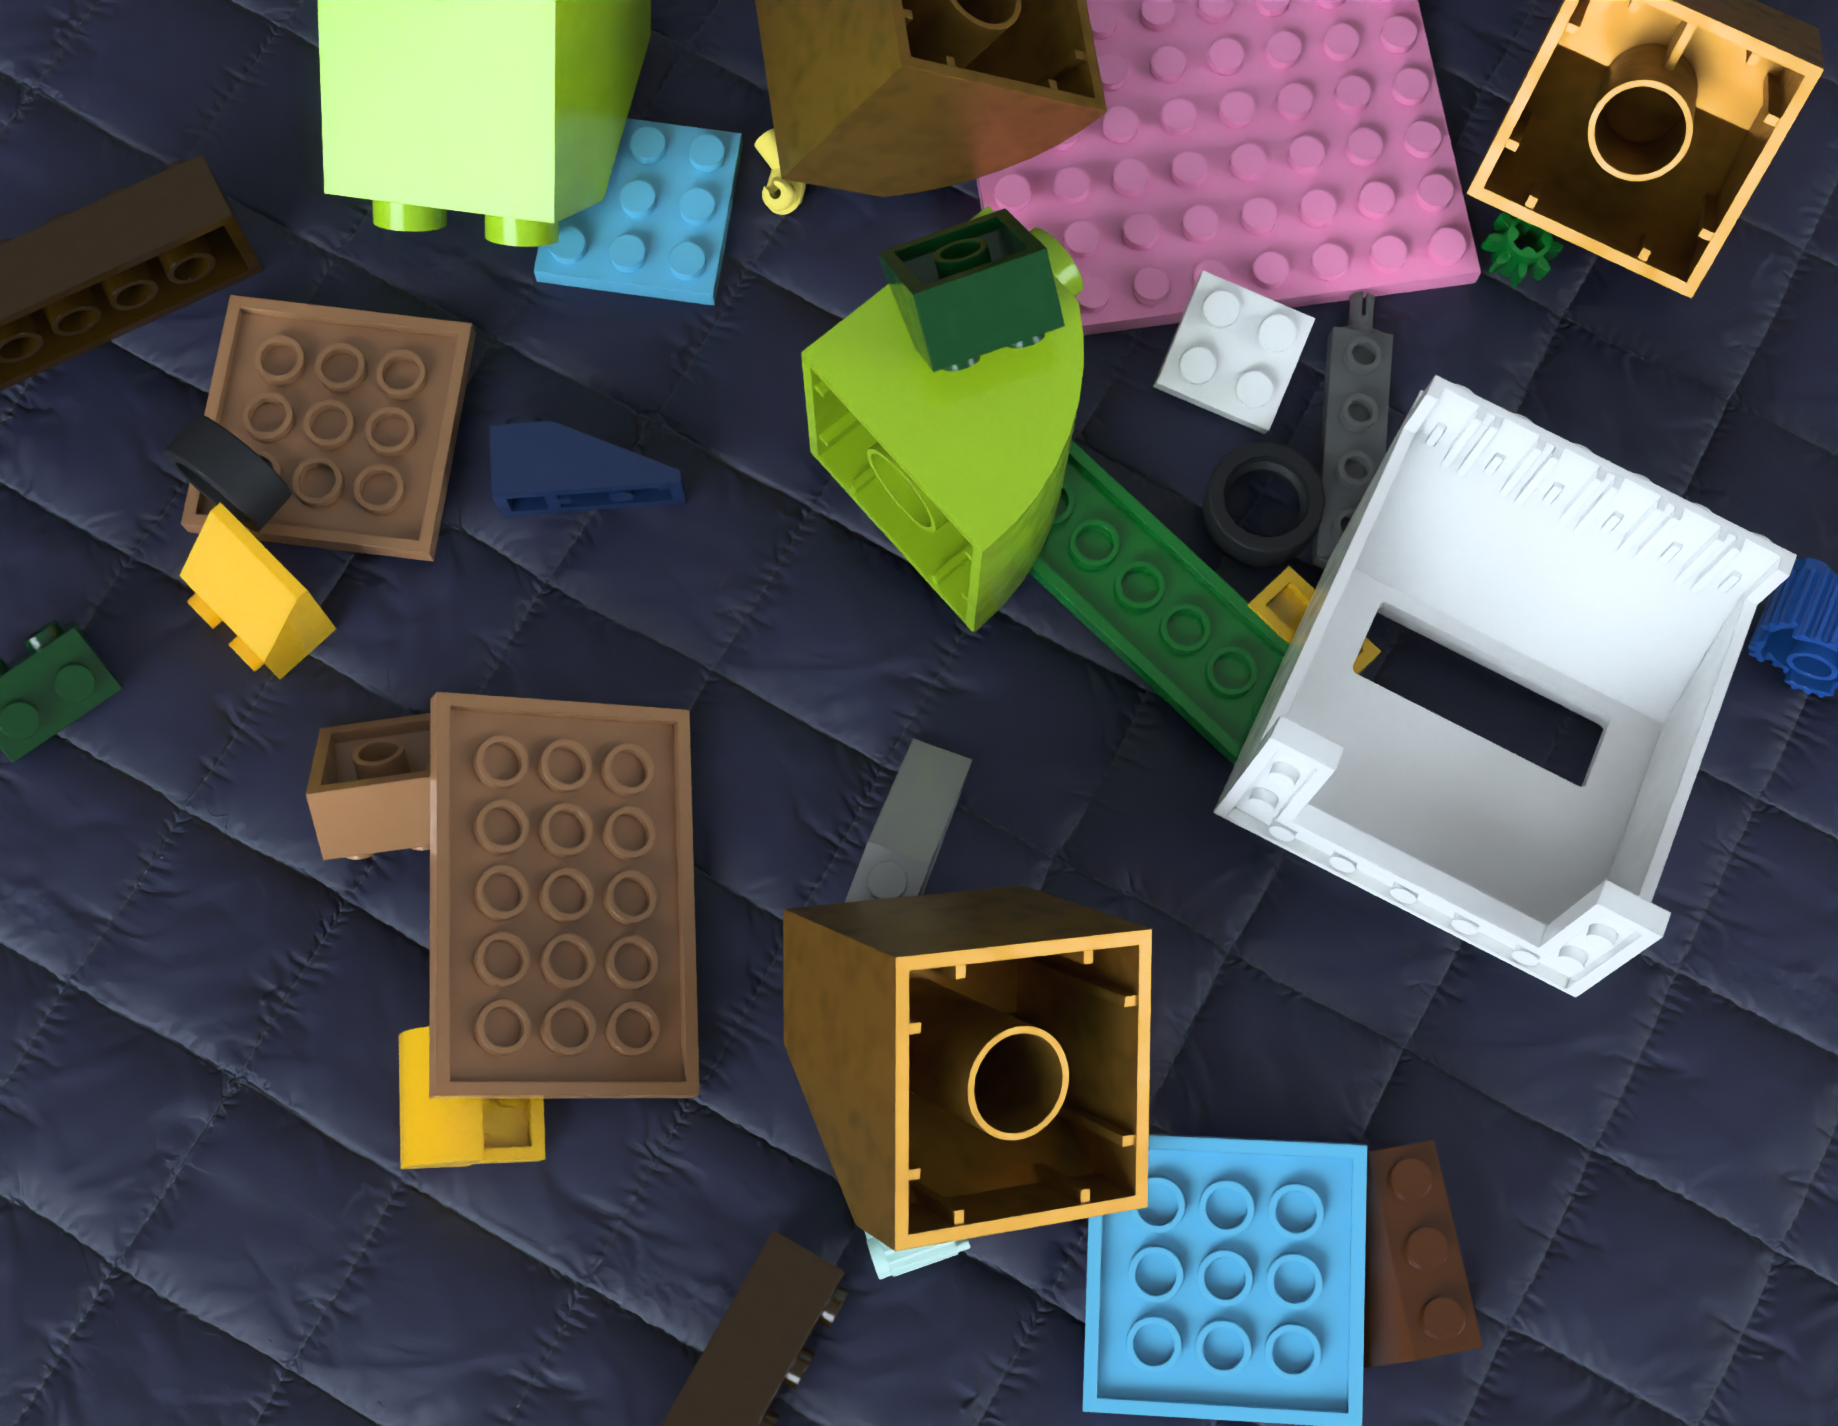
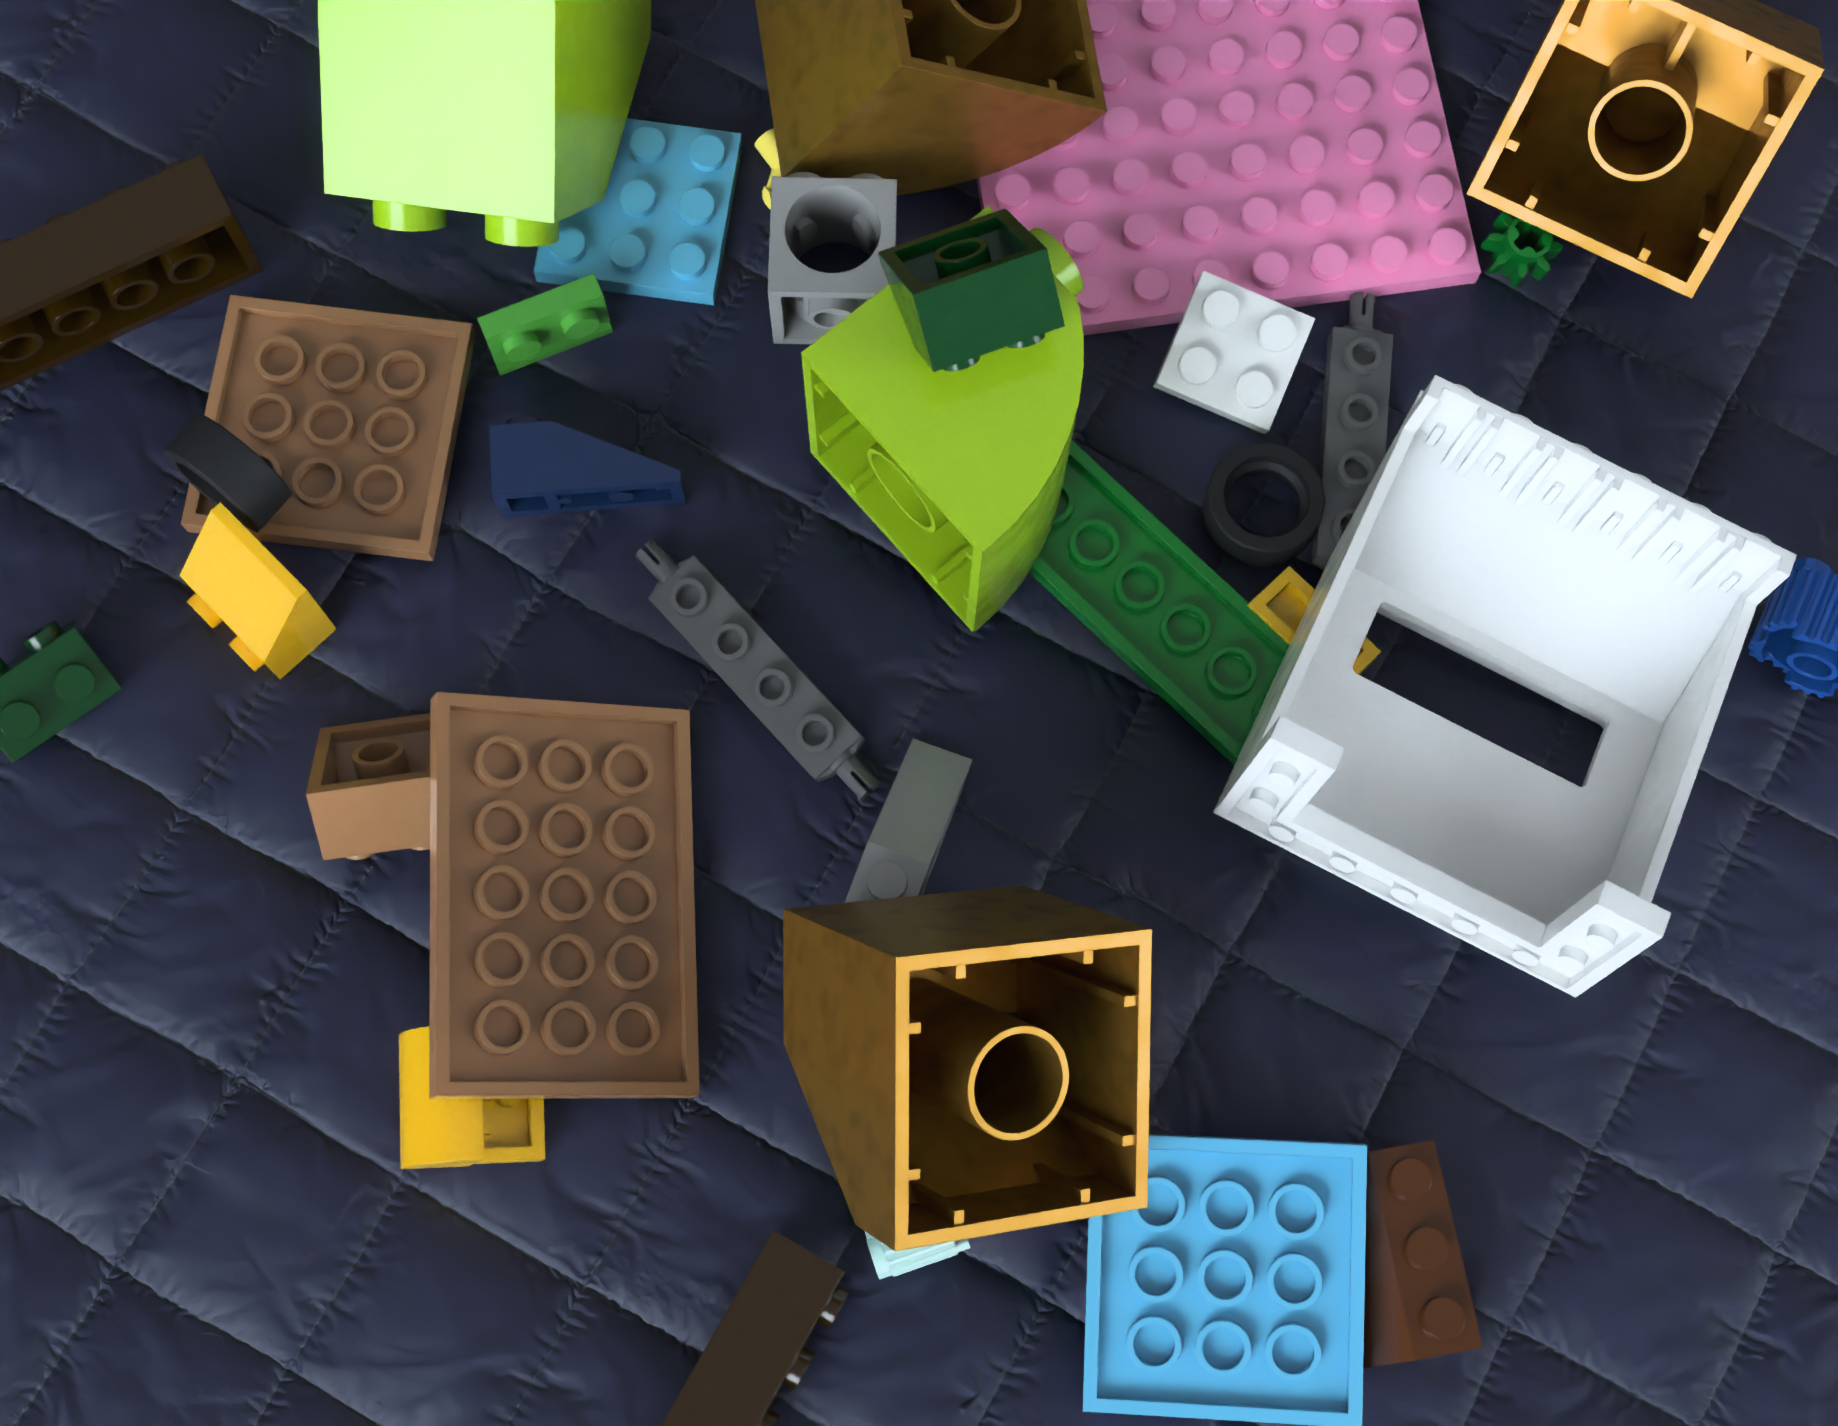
none -> bright green plate [477,273,613,376]
none -> dark grey plate [635,539,880,801]
none -> light grey brick [768,172,897,344]

